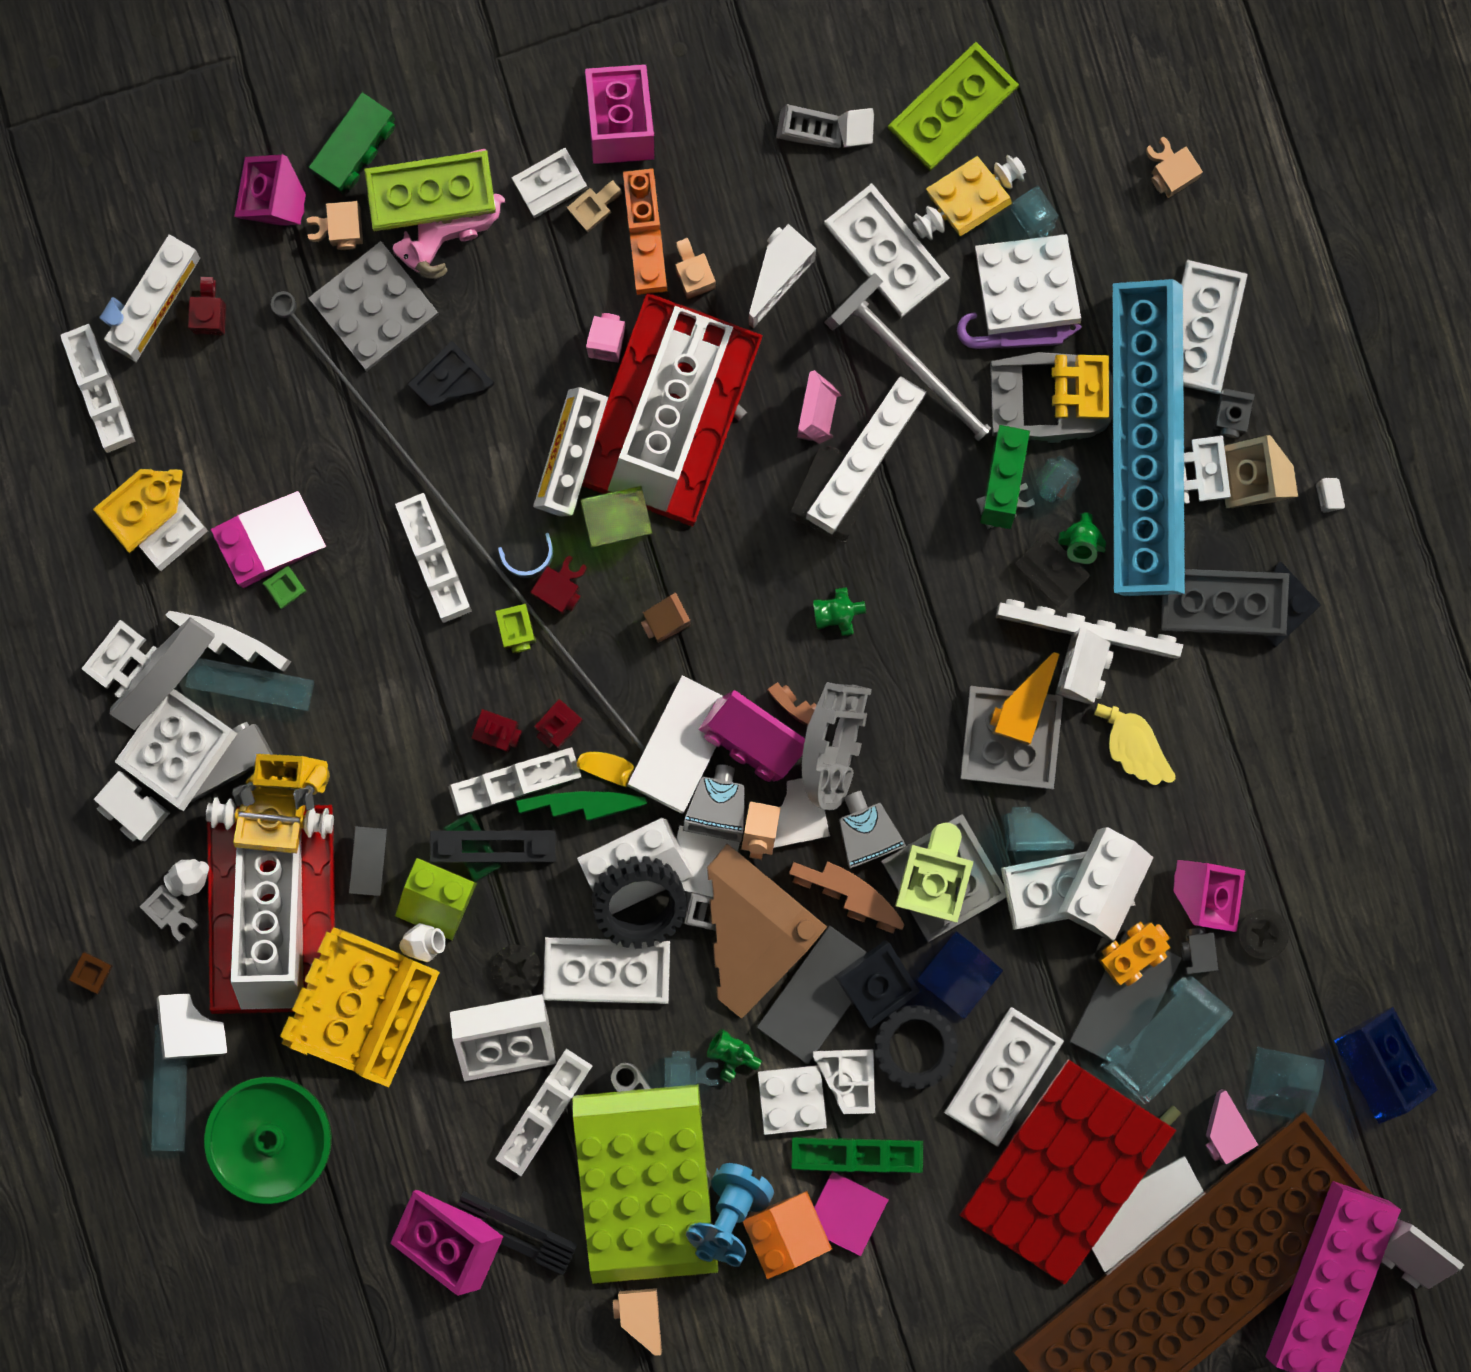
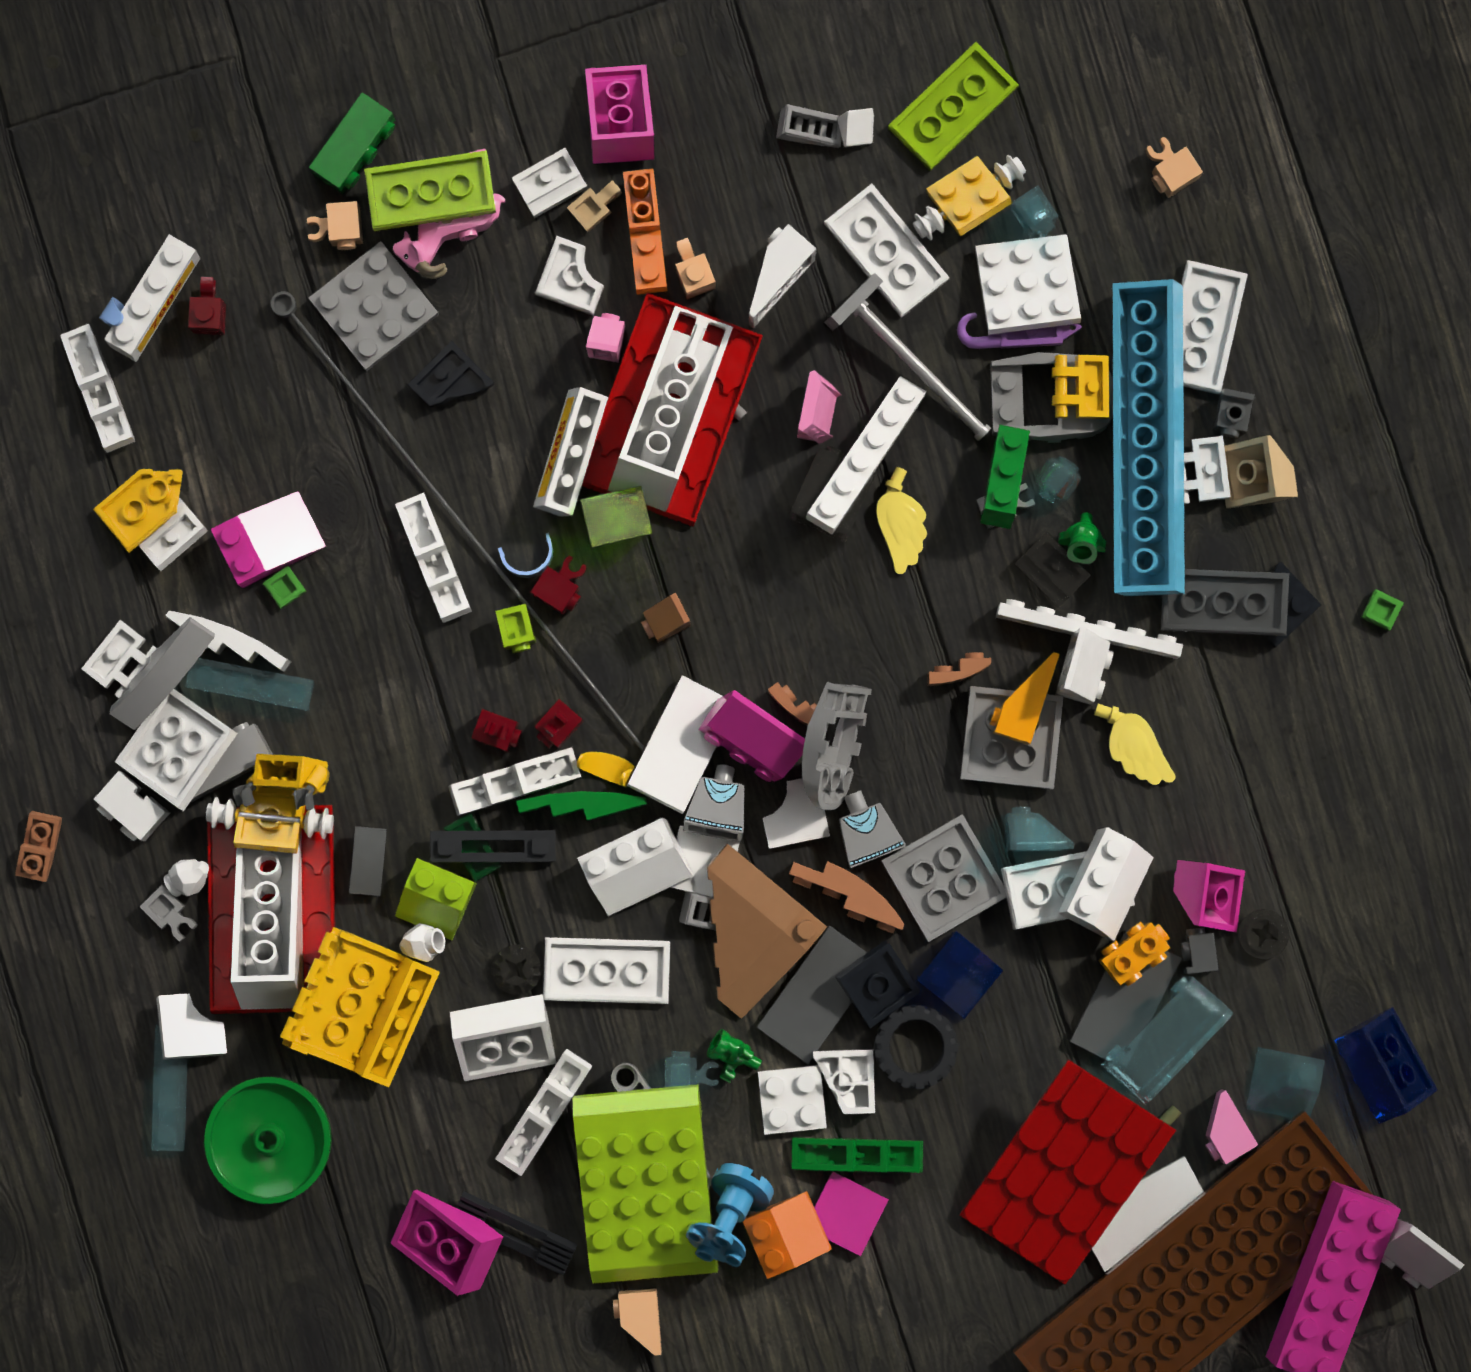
reddish brown plate [69,952,113,994] -> none
dark pink slope [234,155,306,225] -> none
black tyre [592,856,687,949] -> none
light nougat brick [741,802,781,860] -> none
green piece [813,587,866,636] -> none
yellowish green brick [895,823,974,923] -> none
white tile [944,1007,1064,1147] -> none
white slope [1316,478,1345,513] -> none
none -> nougat slope [15,811,62,882]
none -> white tile [535,236,604,316]
none -> light yellow animal [876,467,927,574]
none -> nougat slope [927,652,991,686]
none -> bright green tile [1361,589,1404,631]

